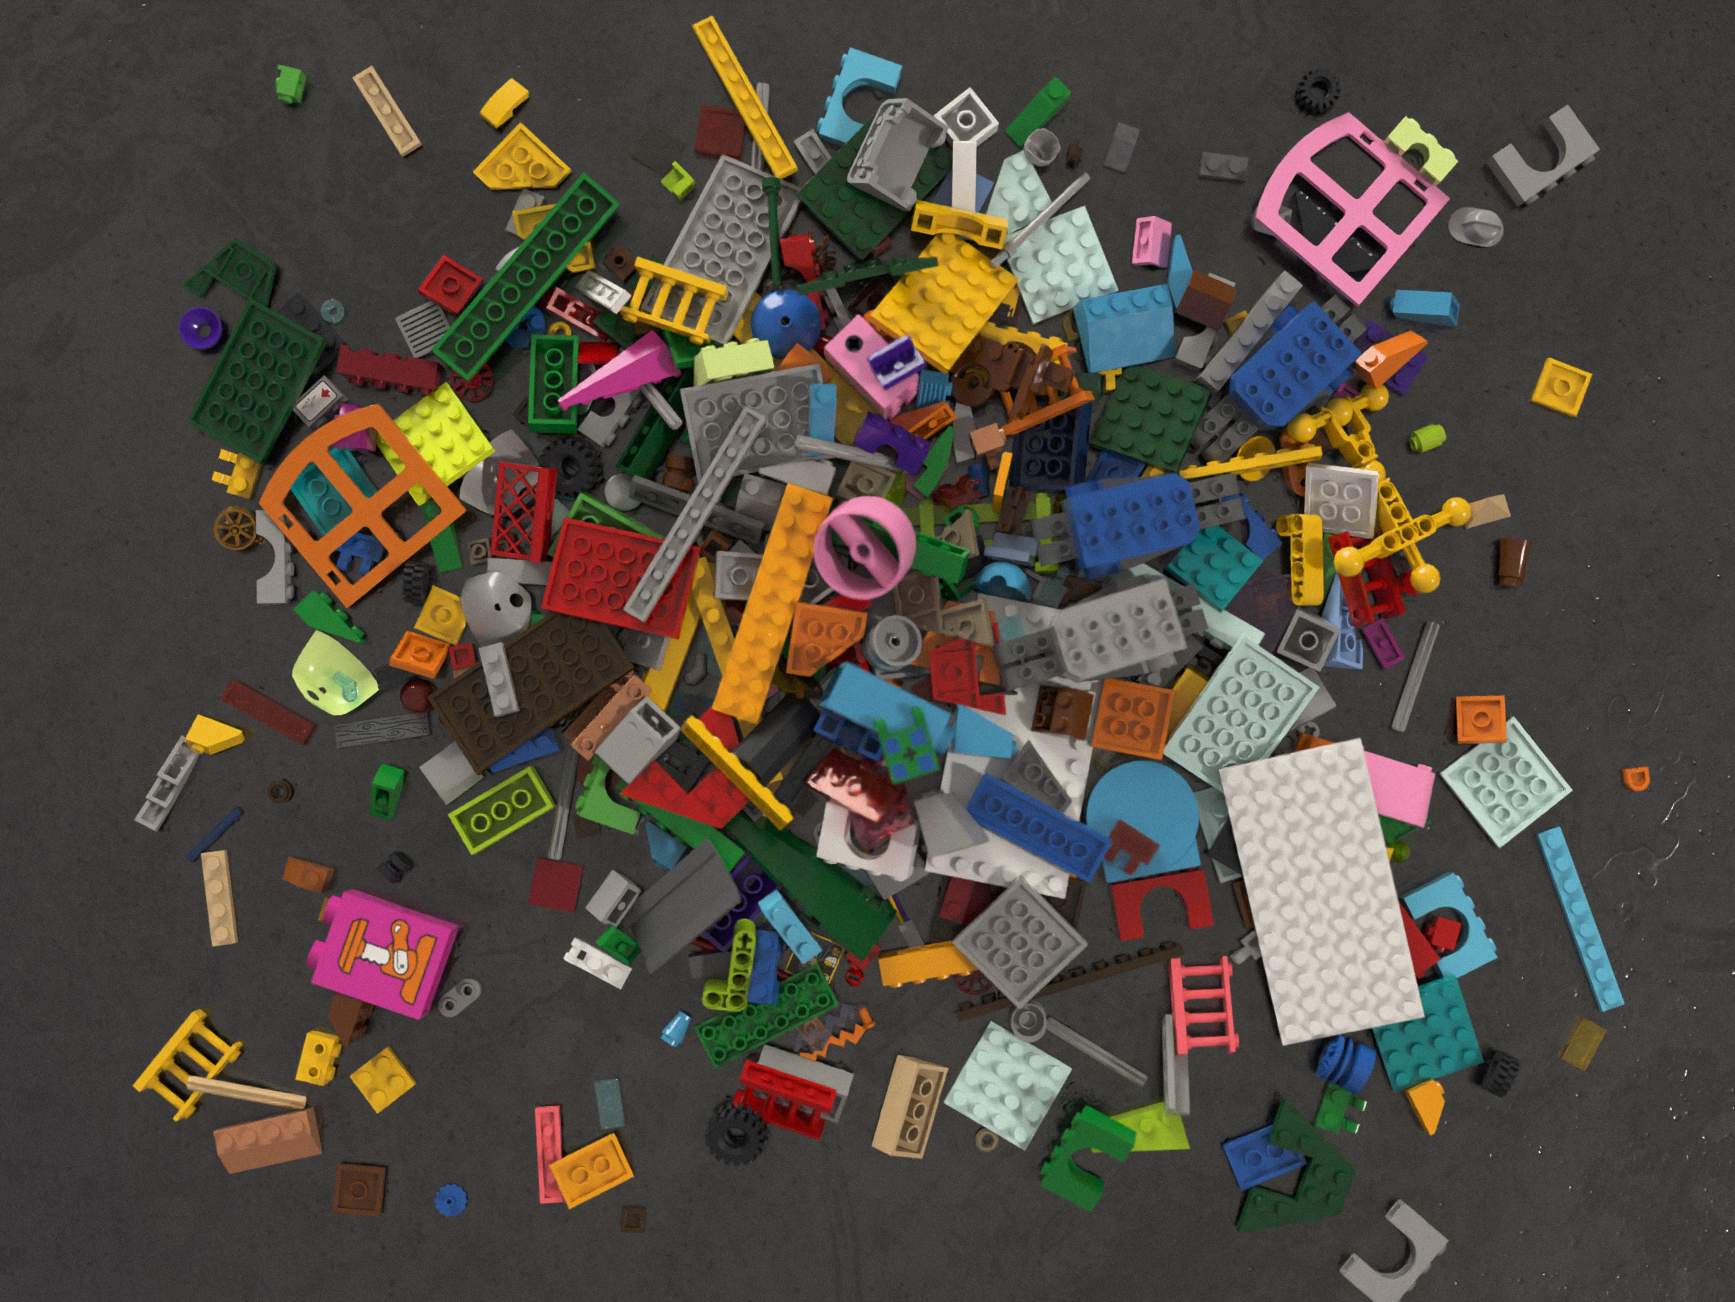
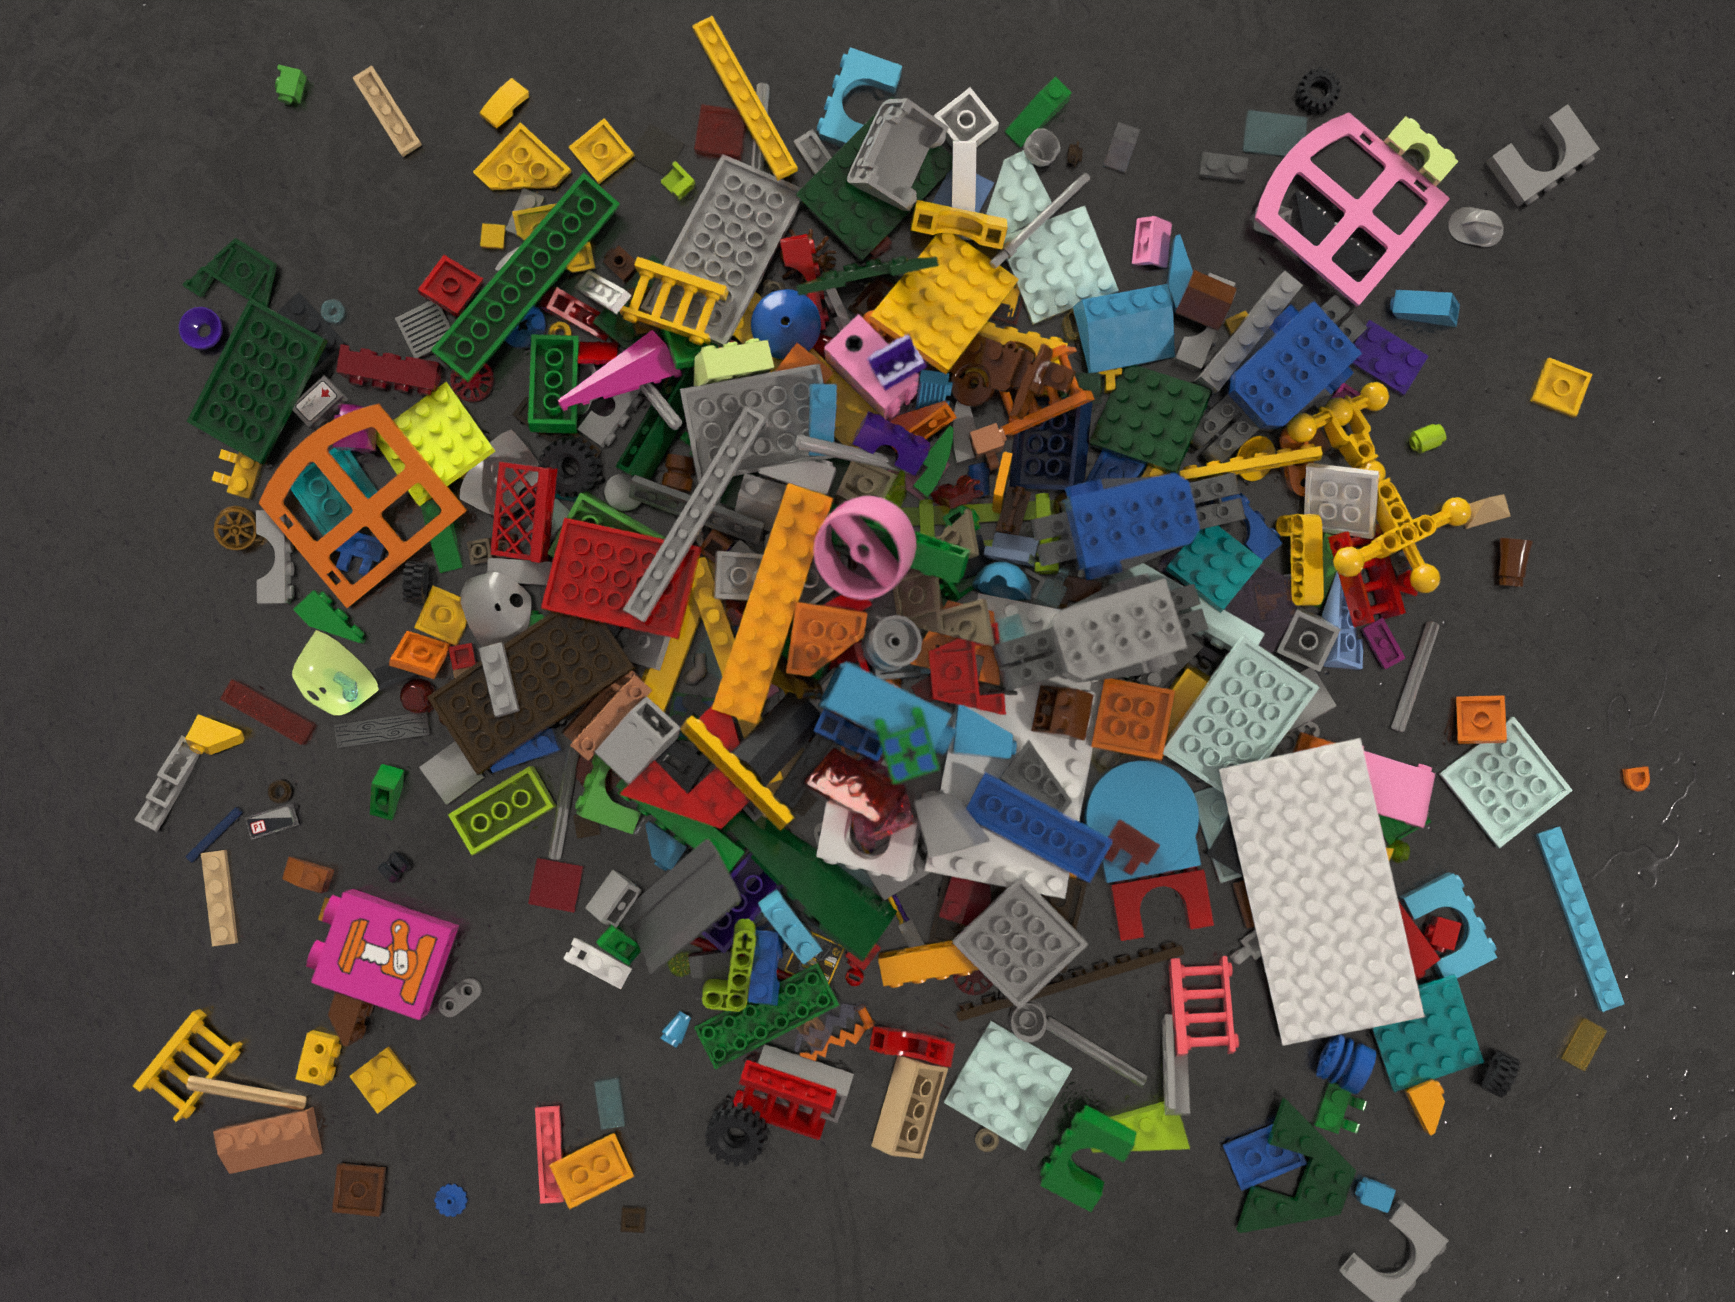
dark green piece [762,177,782,286] -> none
orange slope [1354,330,1428,389] -> none
none -> slope [245,803,299,840]
none -> yellow tile [480,223,506,250]
none -> yellow plate [569,118,634,184]
none -> clear neon green tile [668,950,690,977]
none -> red arch [869,1026,955,1067]
none -> clear light blue piece [1243,110,1307,156]
none -> dark azure brick [1355,1177,1396,1213]

